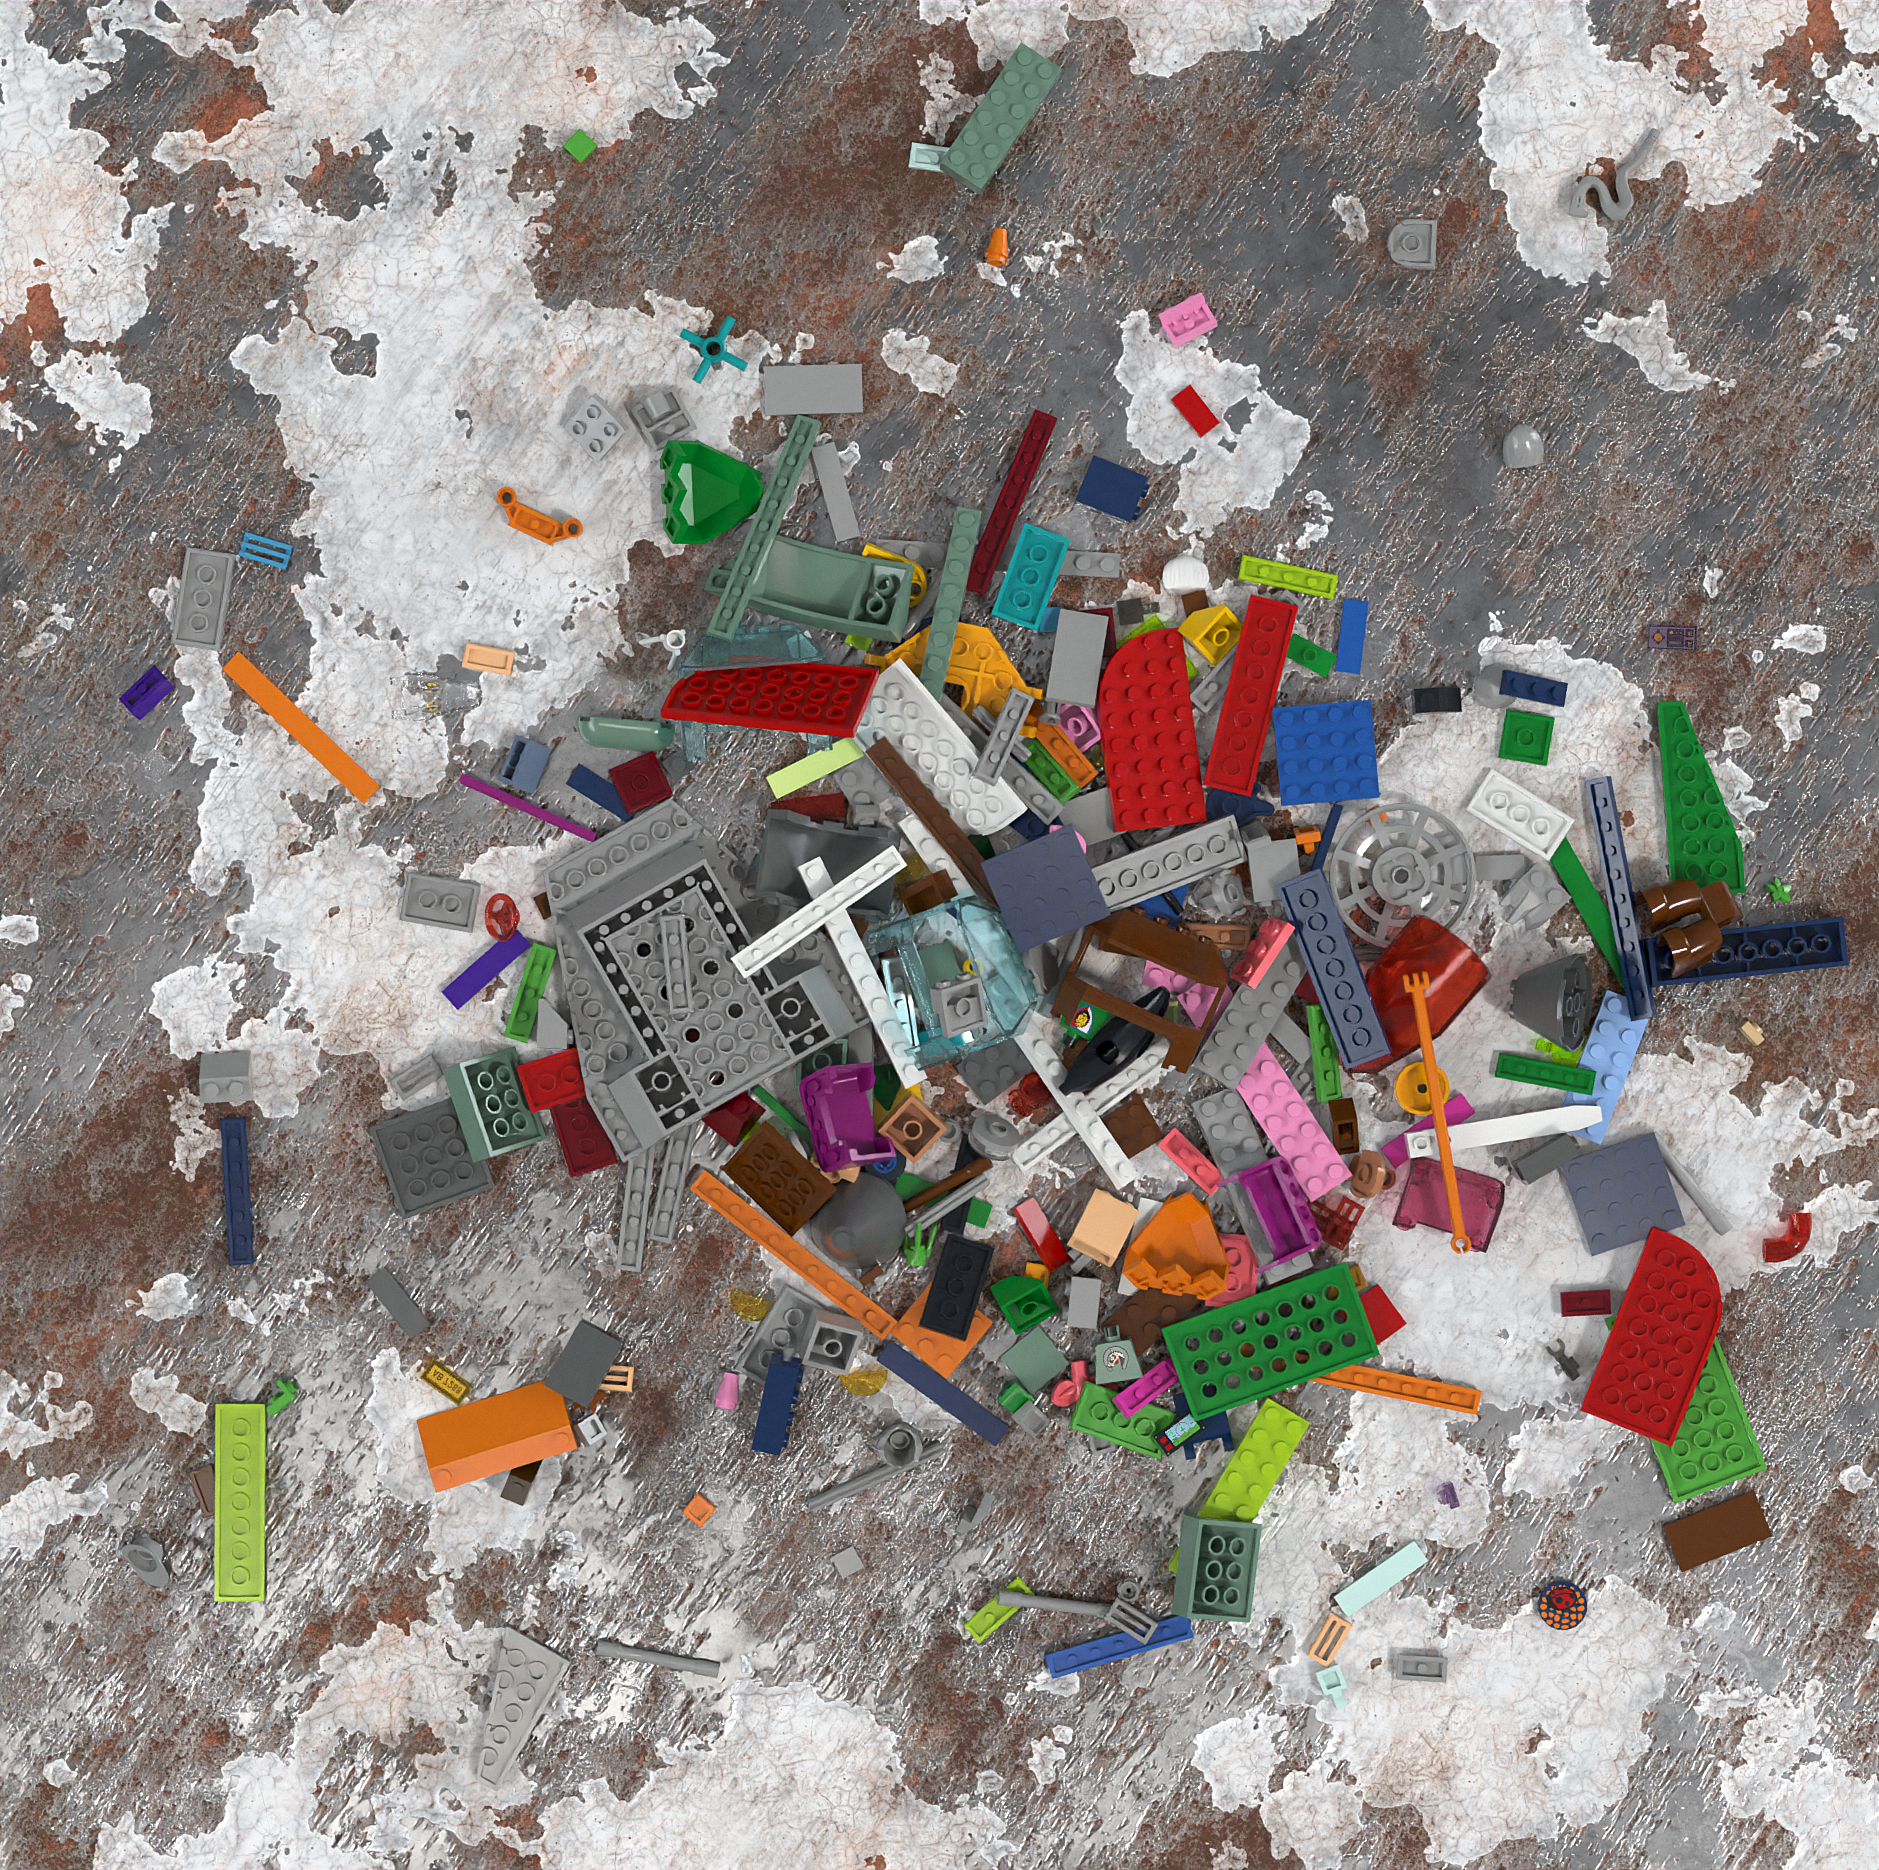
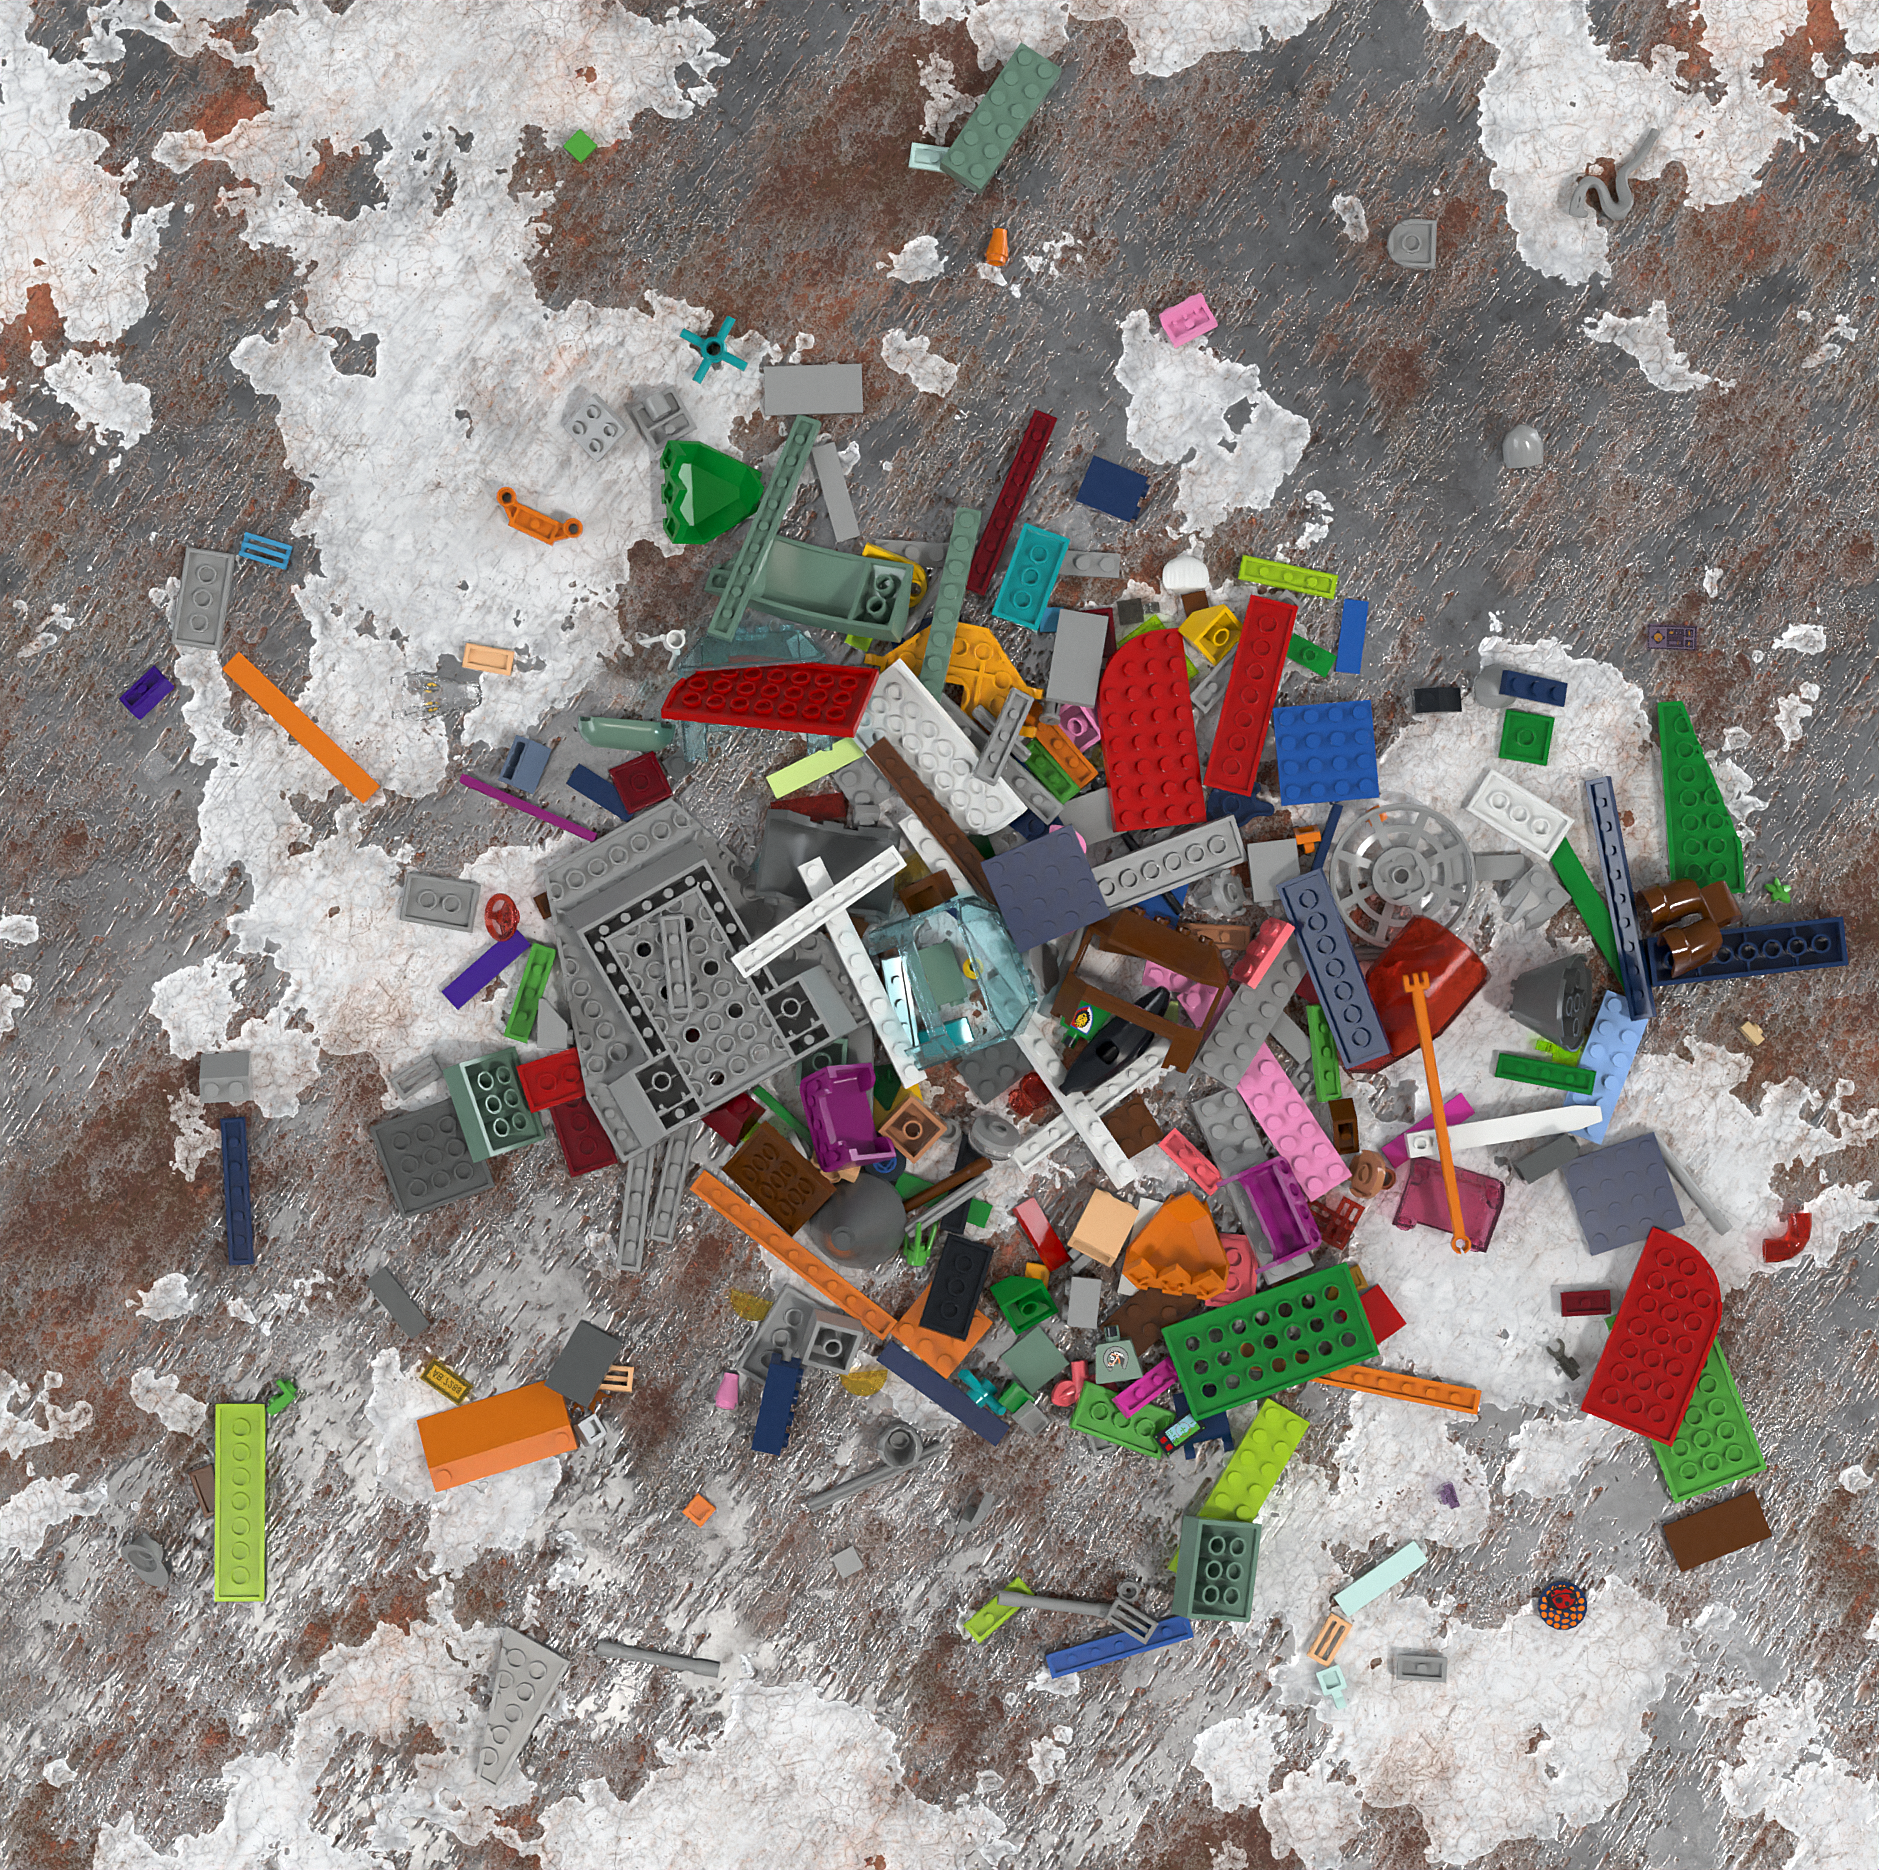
dark brown slope [500,1459,543,1506] -> none
reddish brown tile [859,1265,884,1286] -> none
light grey plate [929,971,988,1038] -> none
red tile [1170,385,1220,439] -> none
light grey tile [1238,820,1272,852] -> none
light orange wheel [1393,1062,1450,1115] -> none
none -> teal bar [958,1369,1006,1415]

